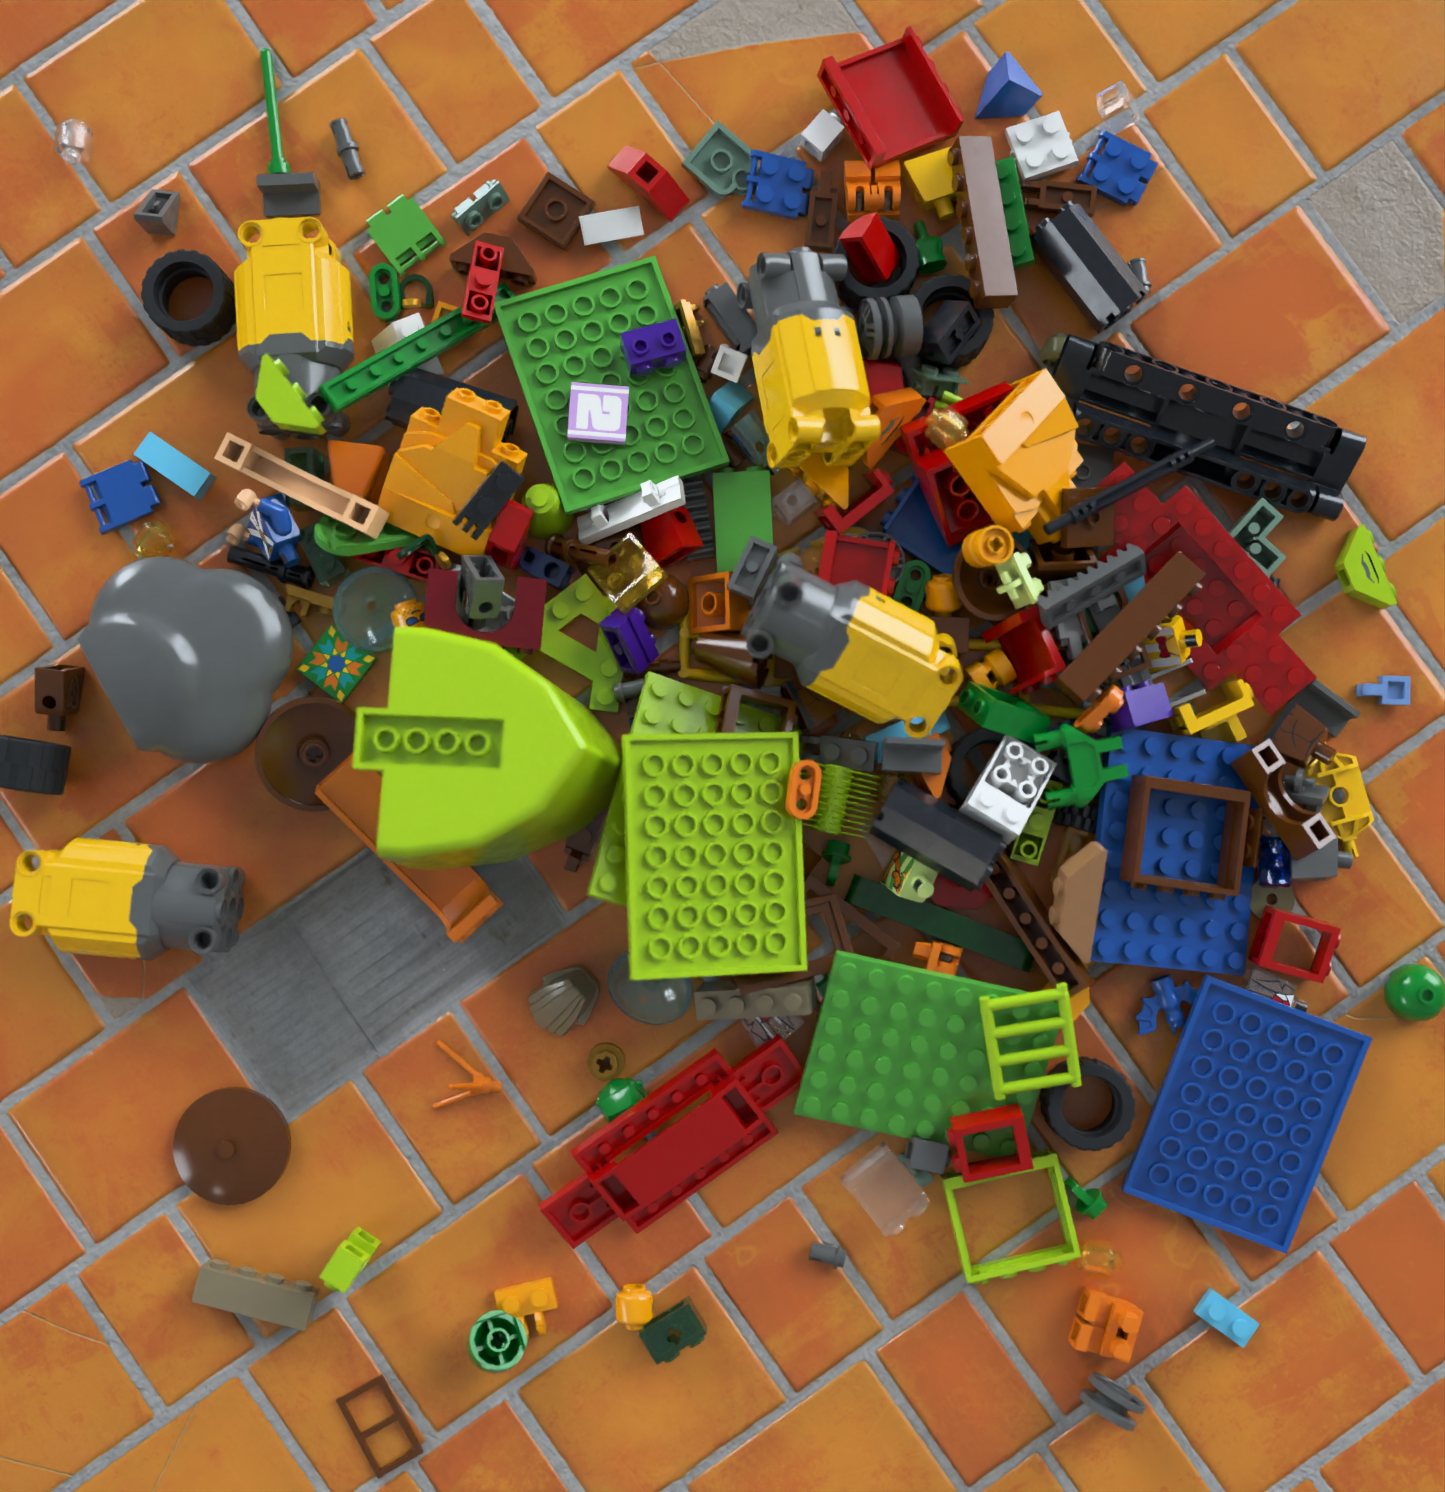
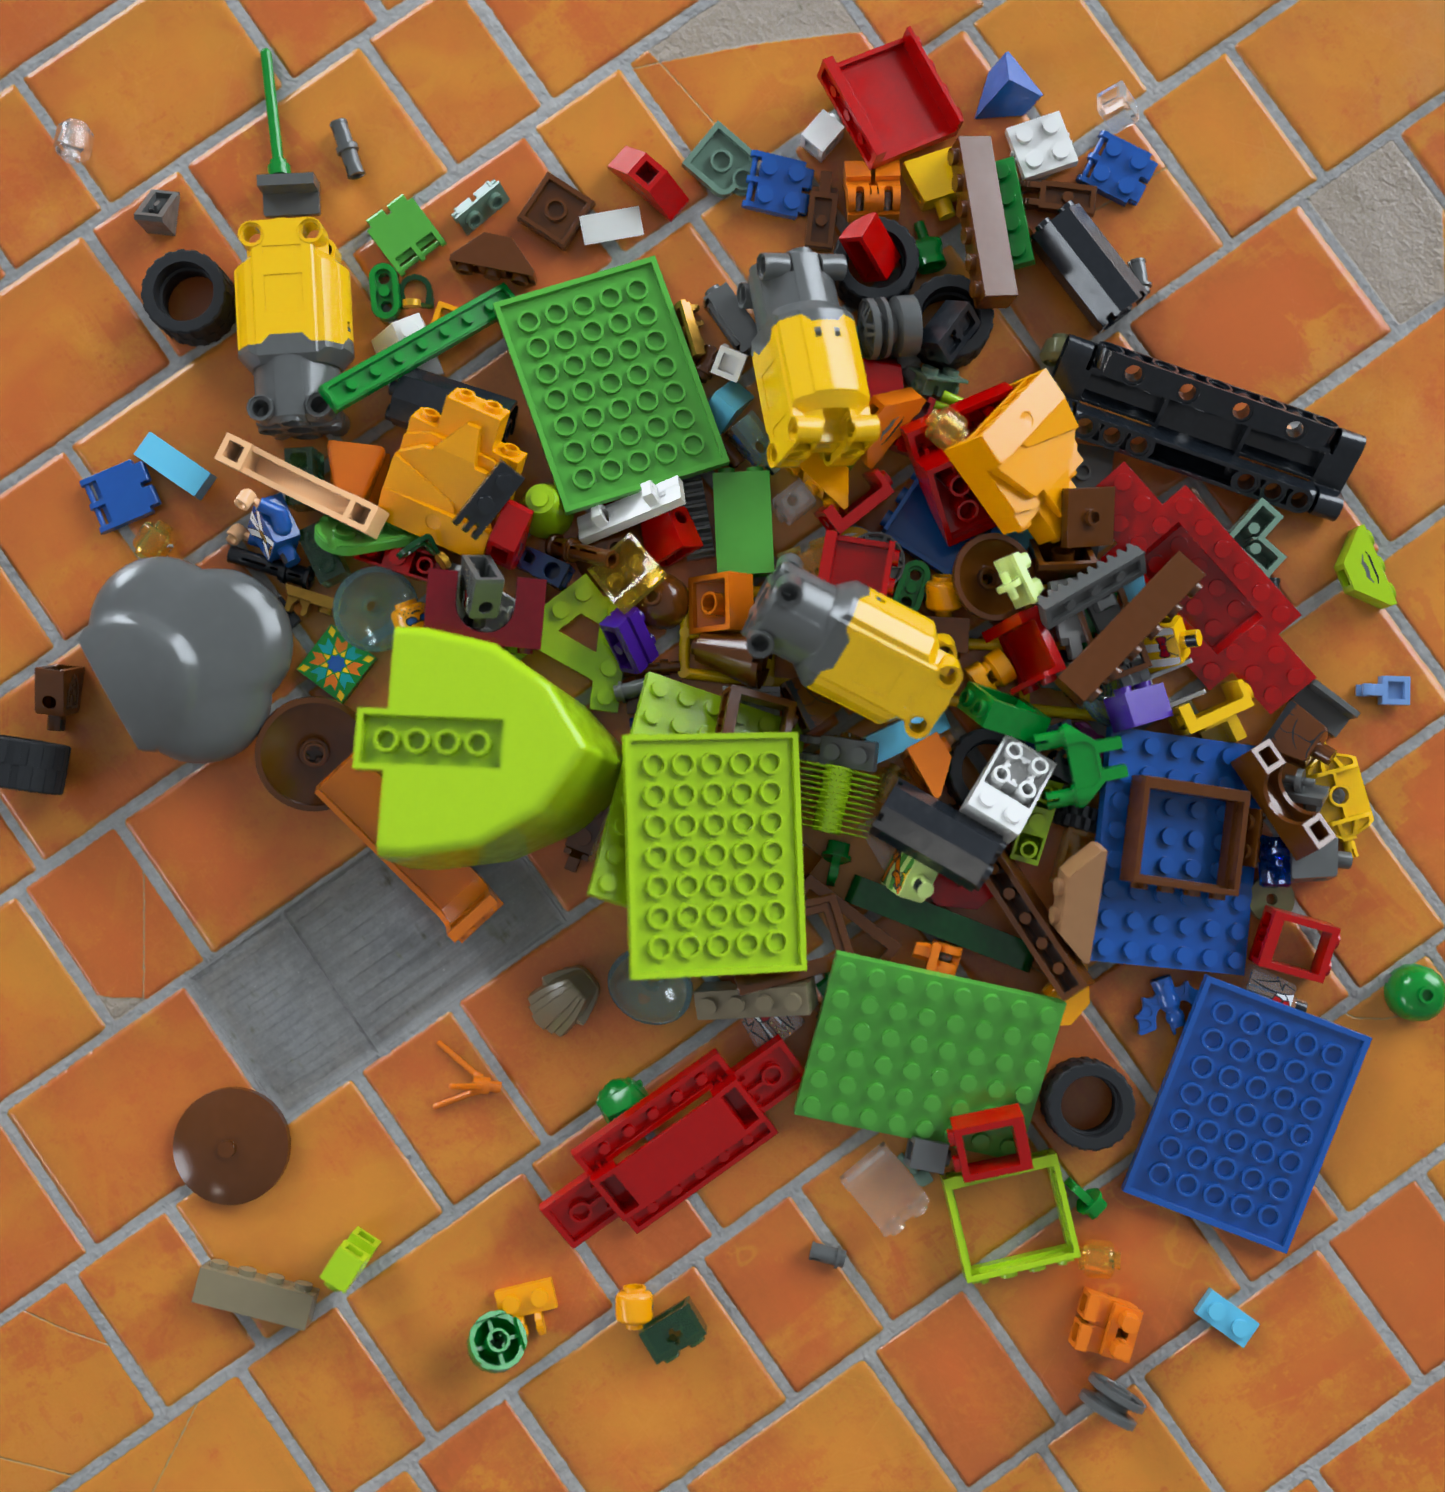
piece [9,837,246,961] -> none
lime slope [255,353,327,435] -> none
reddish brown window [336,1374,424,1479] -> none
red slope [461,241,504,324] -> none
tile [567,382,629,445] -> none
pearl gold piece [587,1042,625,1081] -> none
dark purple brick [620,318,686,376] -> none
dark grey panel [727,536,778,607] -> none
orange plate [785,760,822,820] -> none
dark grey panel [881,737,945,774] -> none
light orange wheel [962,525,1014,568] -> none
lime bar [979,982,1082,1100] -> none
black axle [1043,437,1216,535] -> none
orange plate [1074,684,1124,734] -> none

